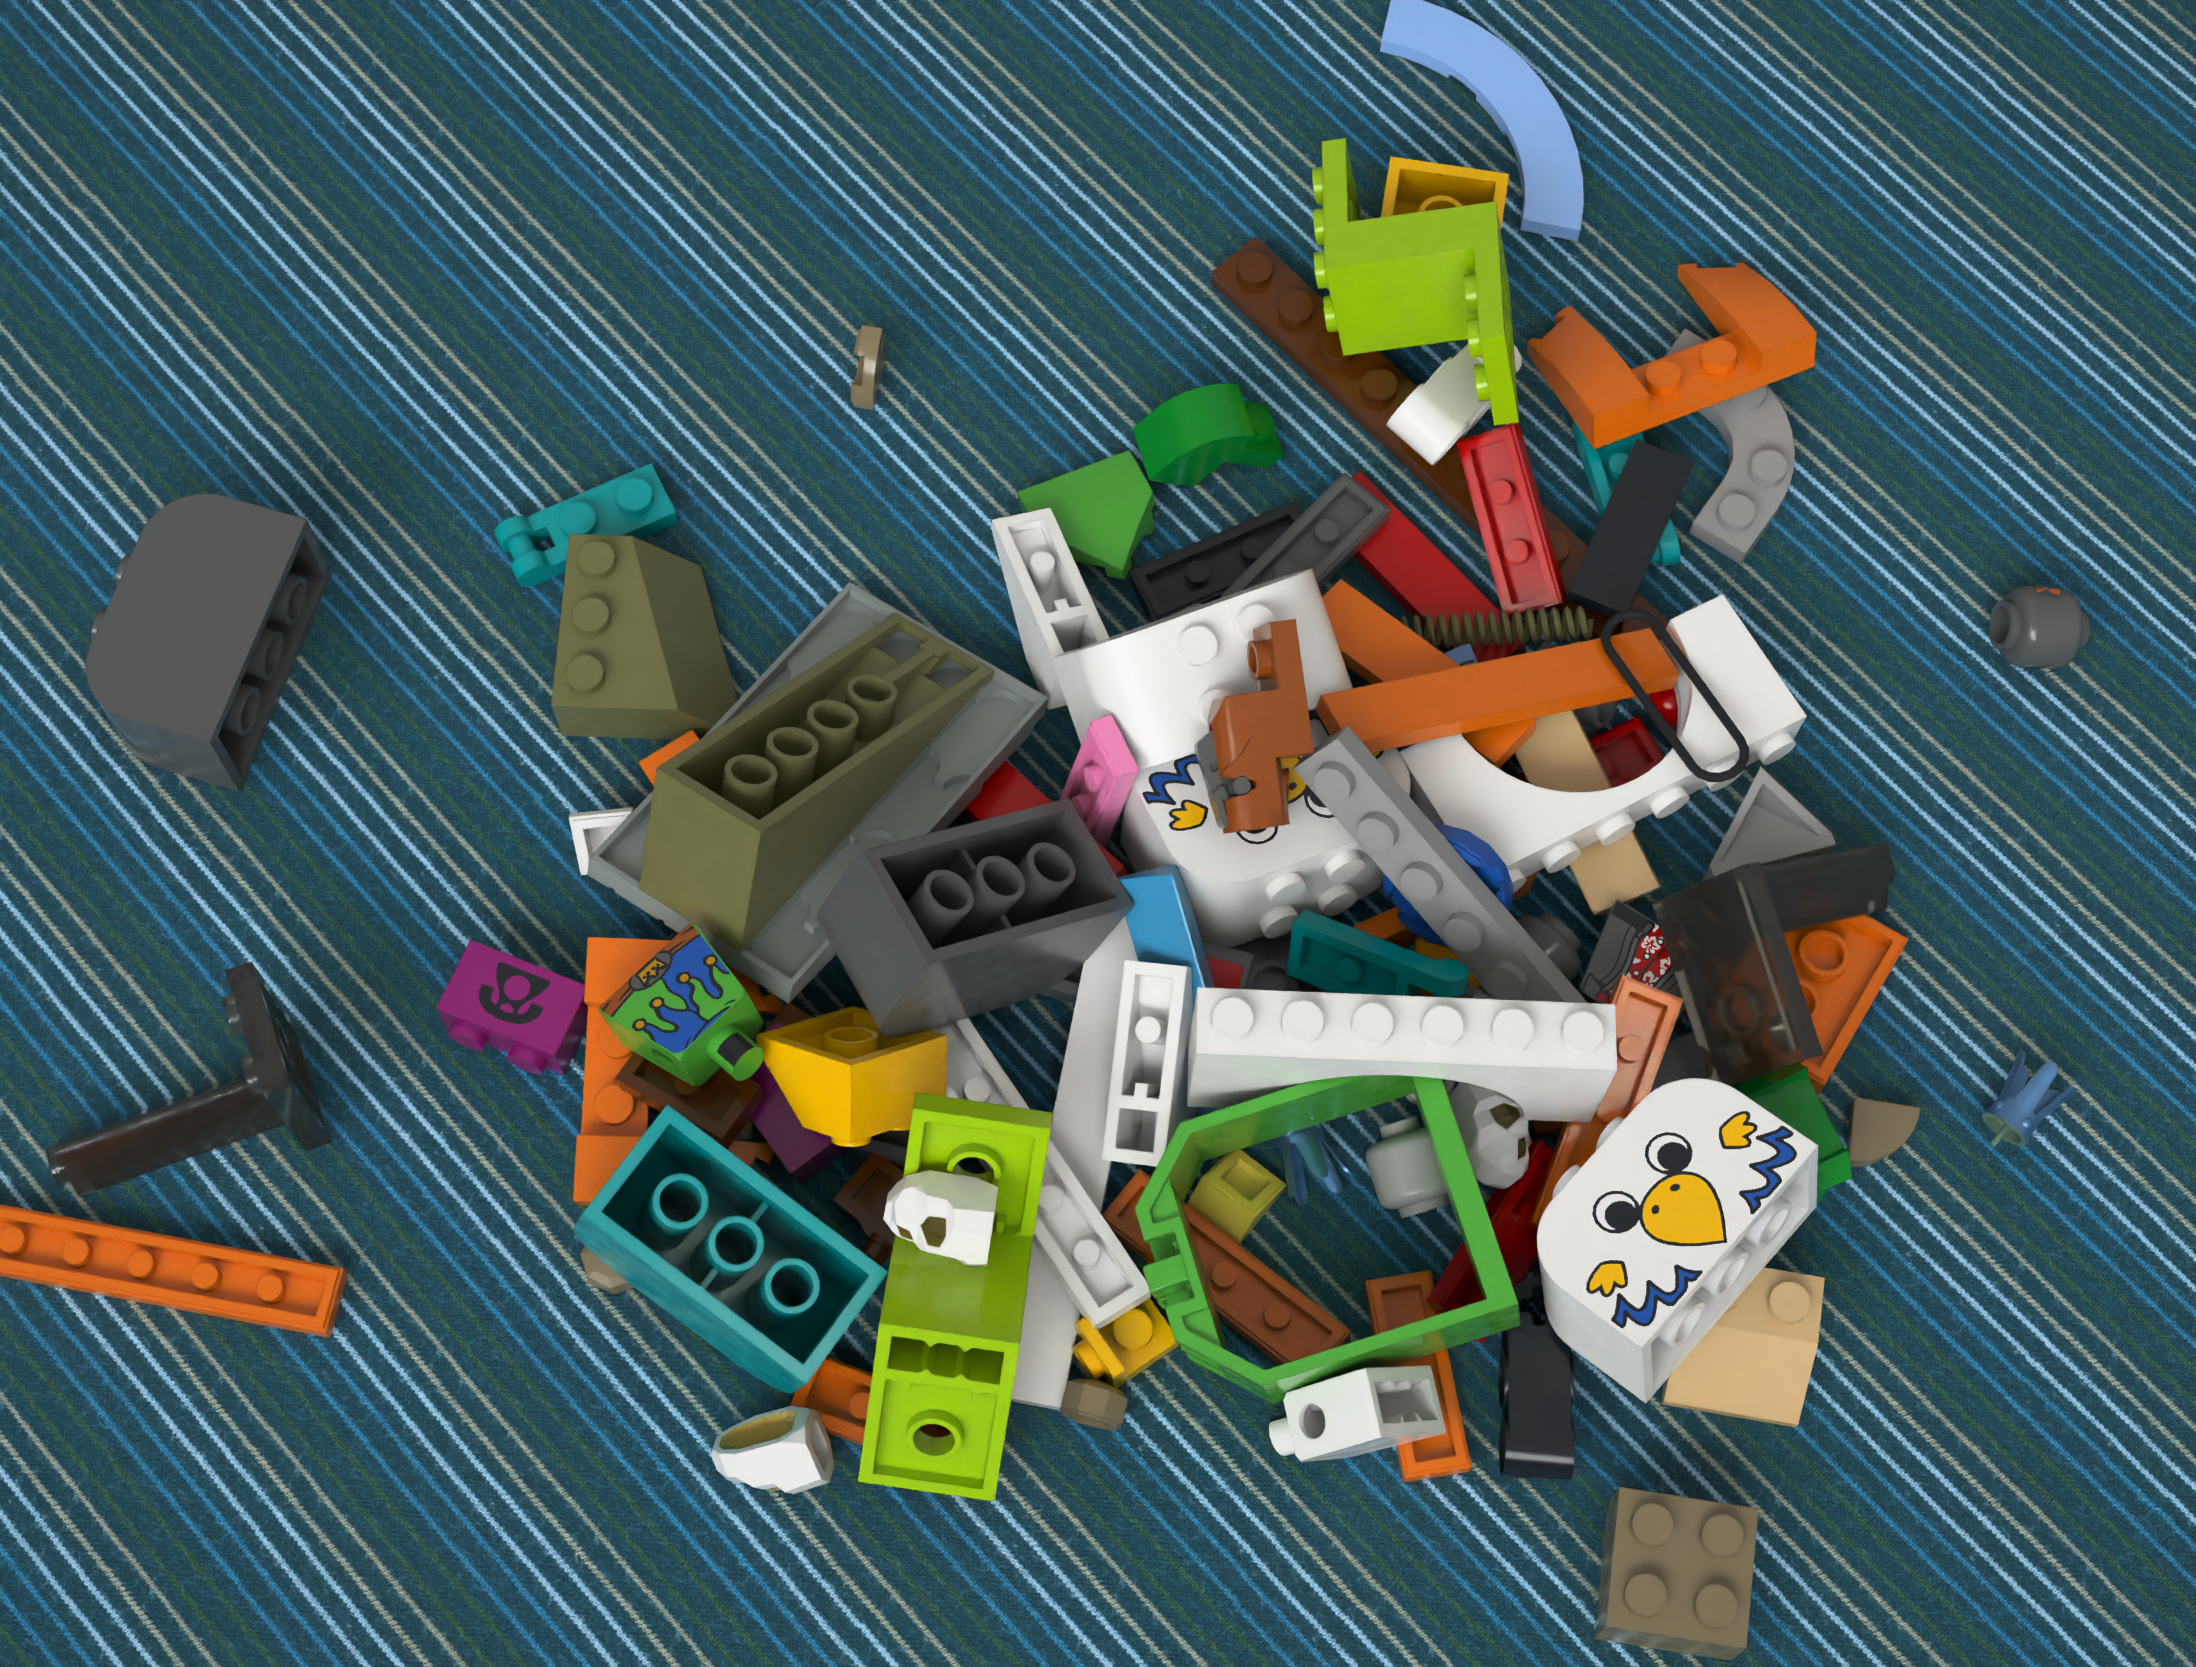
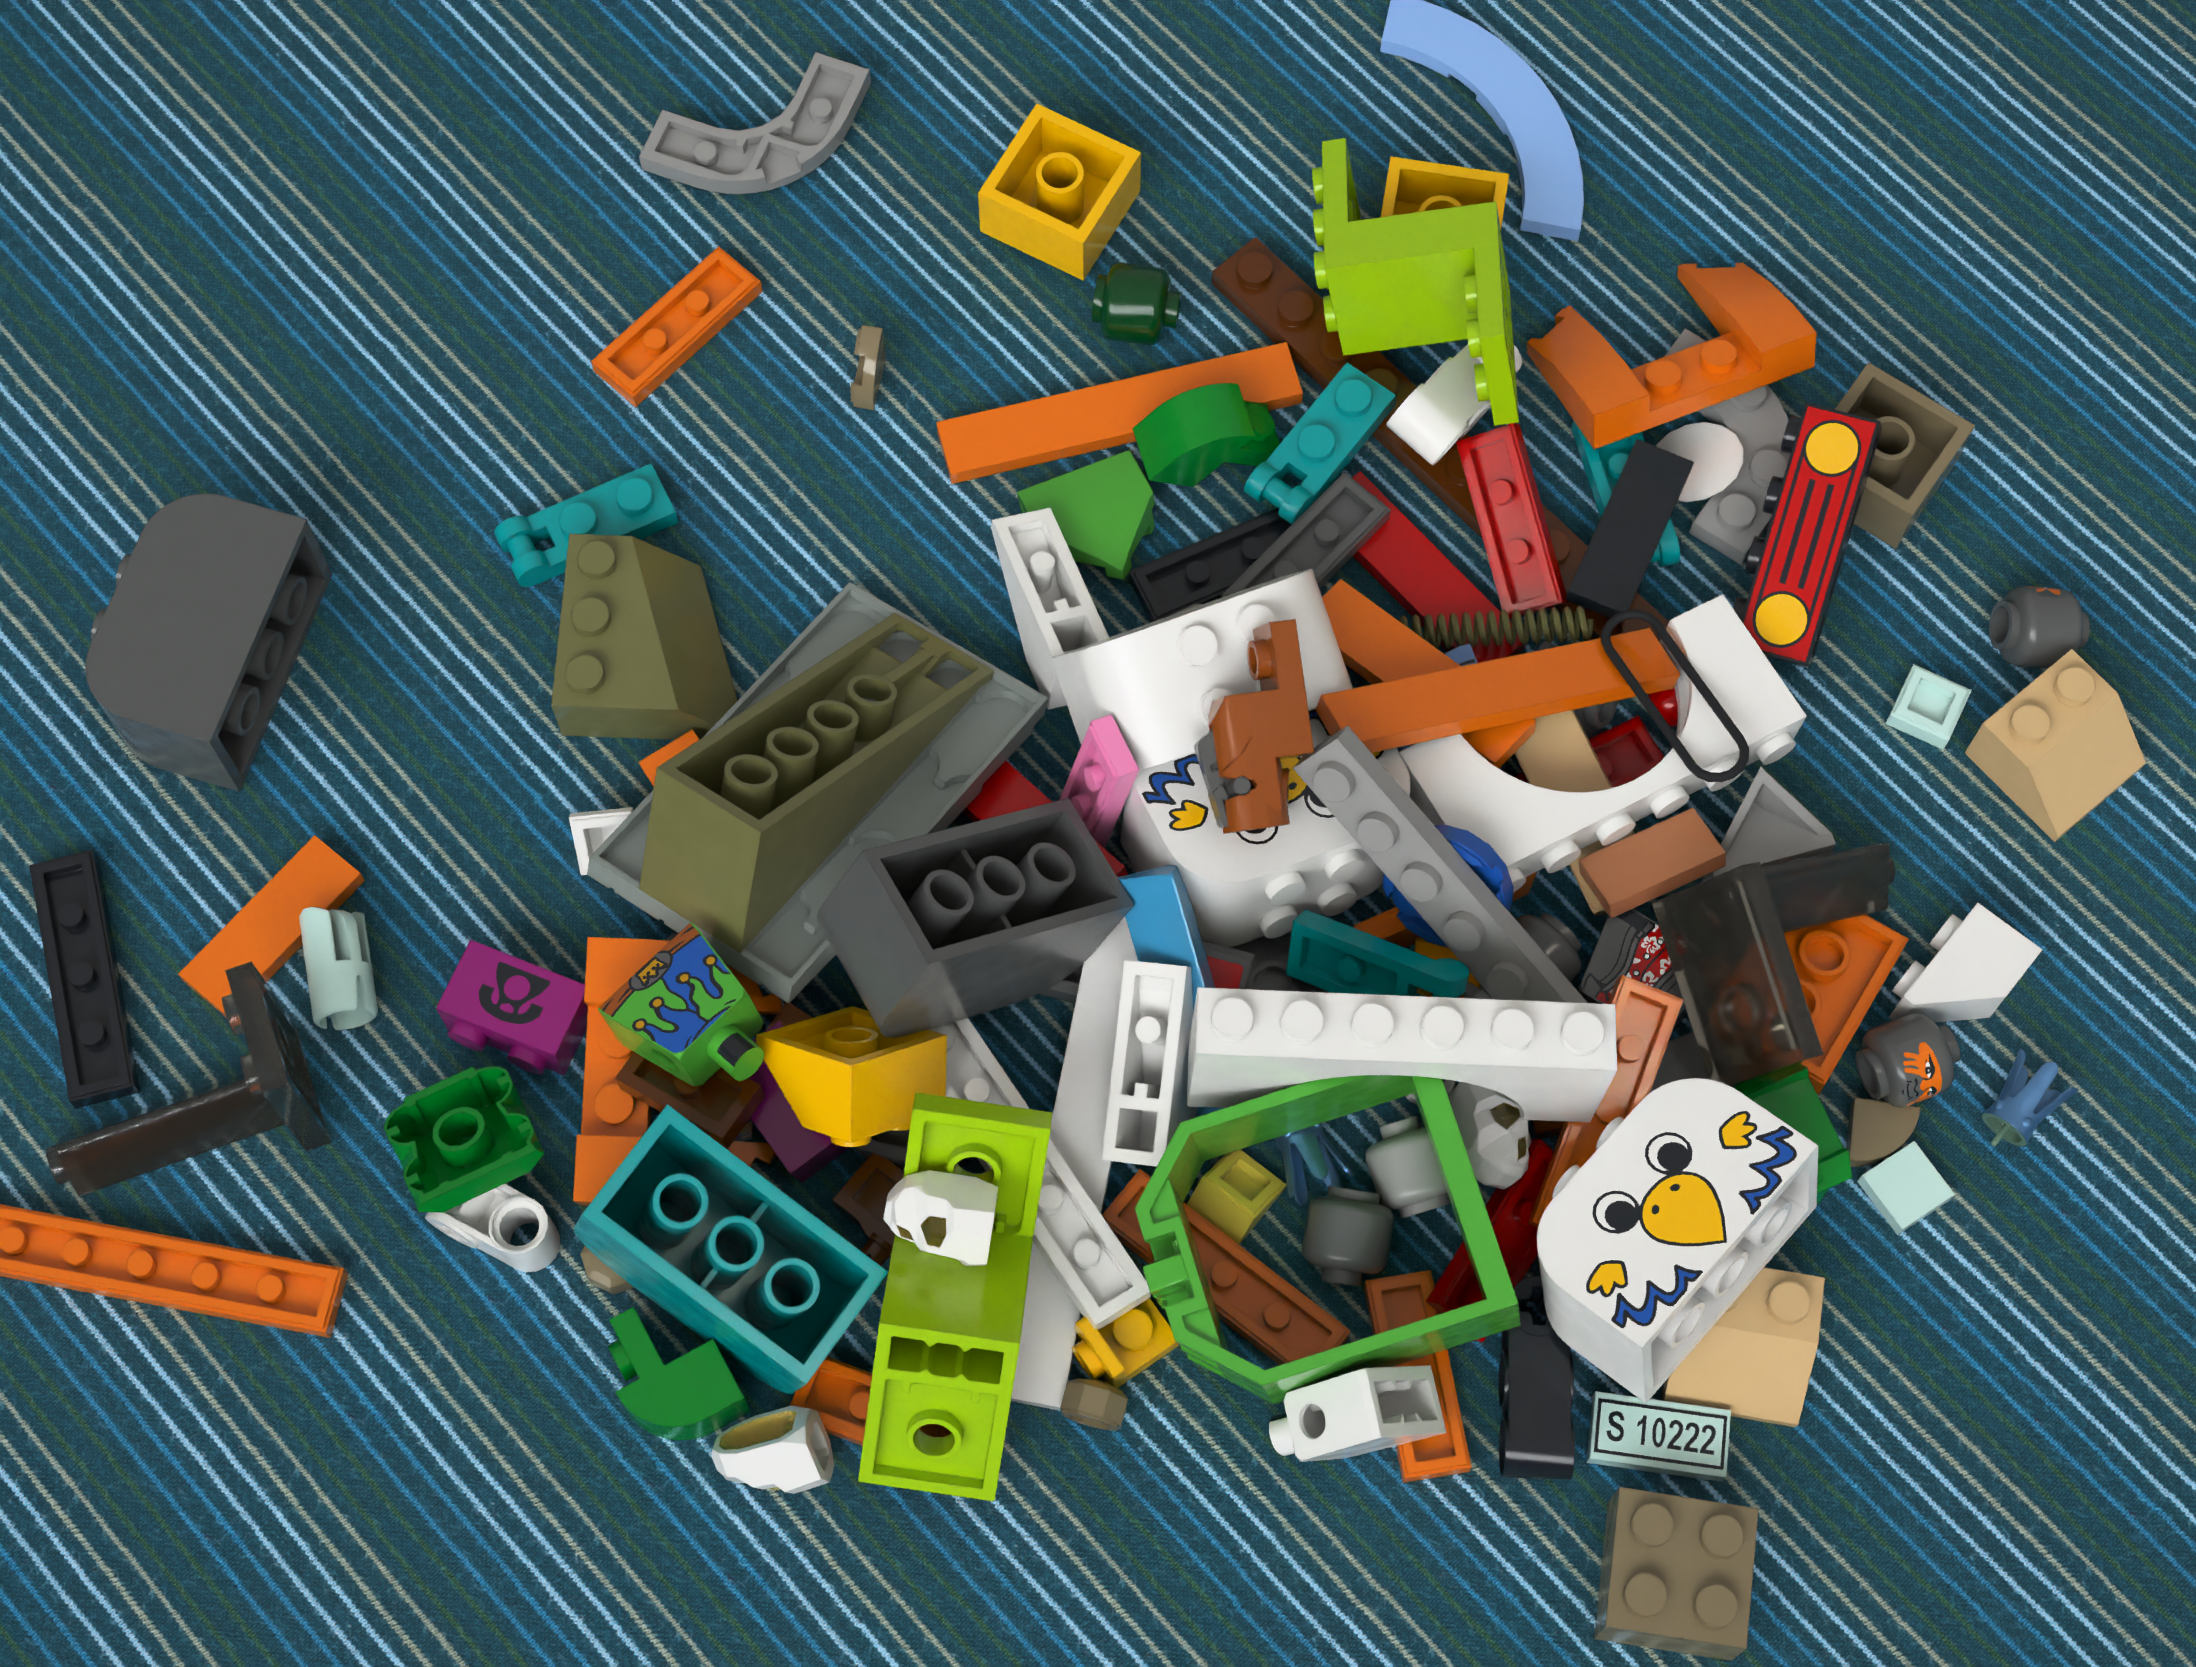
none -> black tile [29,850,140,1109]
none -> orange tile [178,835,365,1020]
none -> light aqua arm [299,907,378,1030]
none -> green slope [384,1066,544,1213]
none -> white piece [425,1184,560,1272]
none -> orange tile [591,246,763,407]
none -> green brick [607,1307,751,1440]
none -> light grey plate [639,52,871,194]
none -> orange tile [936,342,1303,484]
none -> yellow brick [978,103,1141,281]
none -> dark green head [1092,262,1181,346]
none -> teal plate [1244,363,1396,525]
none -> dark grey head [1302,1186,1394,1286]
none -> nougat tile [1579,807,1726,918]
none -> light aqua tile [1587,1391,1731,1482]
none -> white sticker [1656,422,1743,502]
none -> brick [1733,402,1882,669]
none -> dark tan brick [1835,362,1975,549]
none -> dark grey head [1855,1013,1960,1108]
none -> light aqua tile [1857,1141,1955,1235]
none -> light aqua tile [1885,664,1972,750]
none -> white slope [1889,903,2042,1022]
none -> tan slope [1965,649,2146,842]

